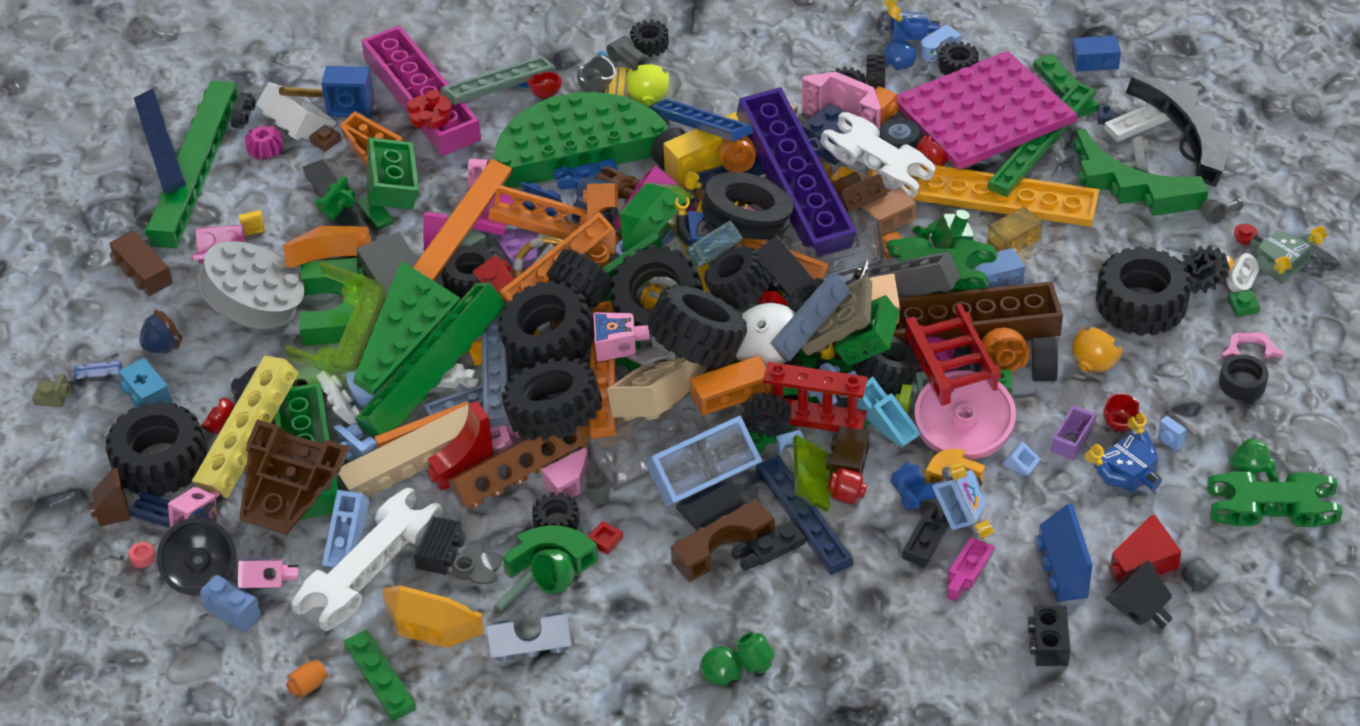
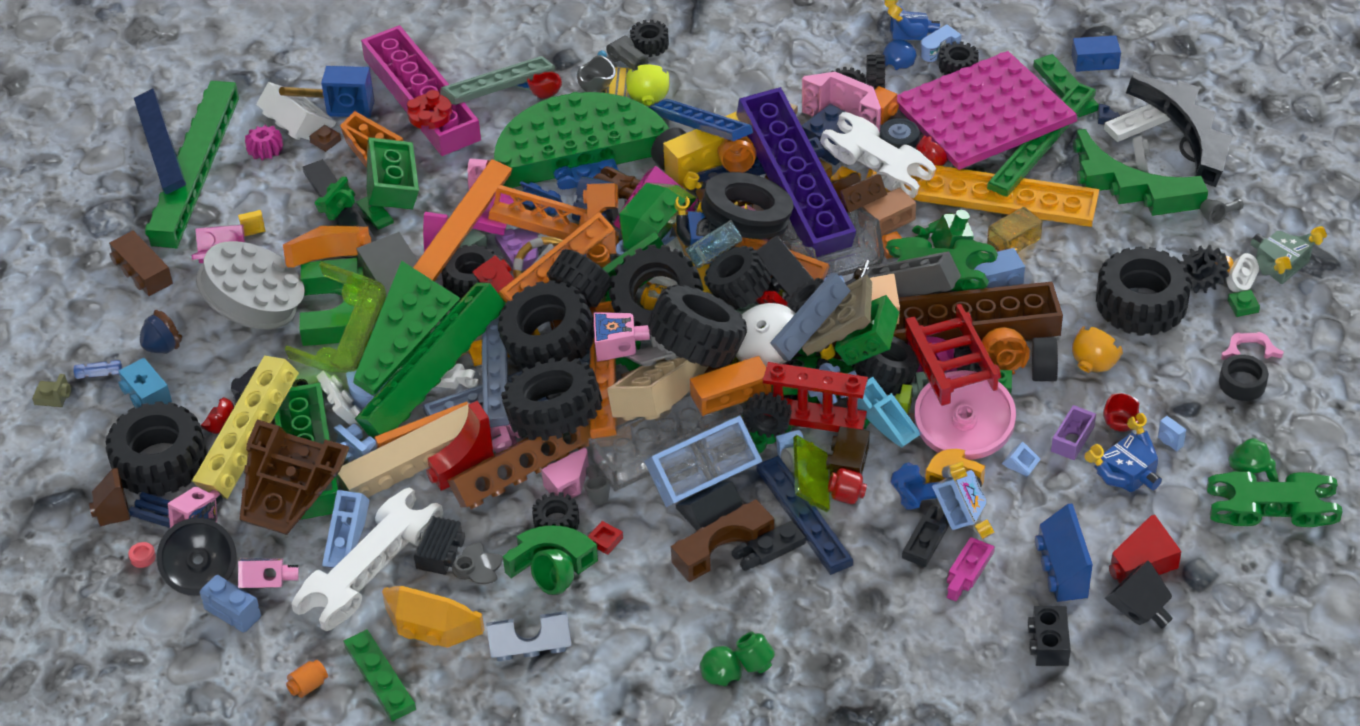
black plate [231,92,256,129] -> none
sand green bar [493,570,534,613] -> none
red plate [1234,223,1258,245] -> none

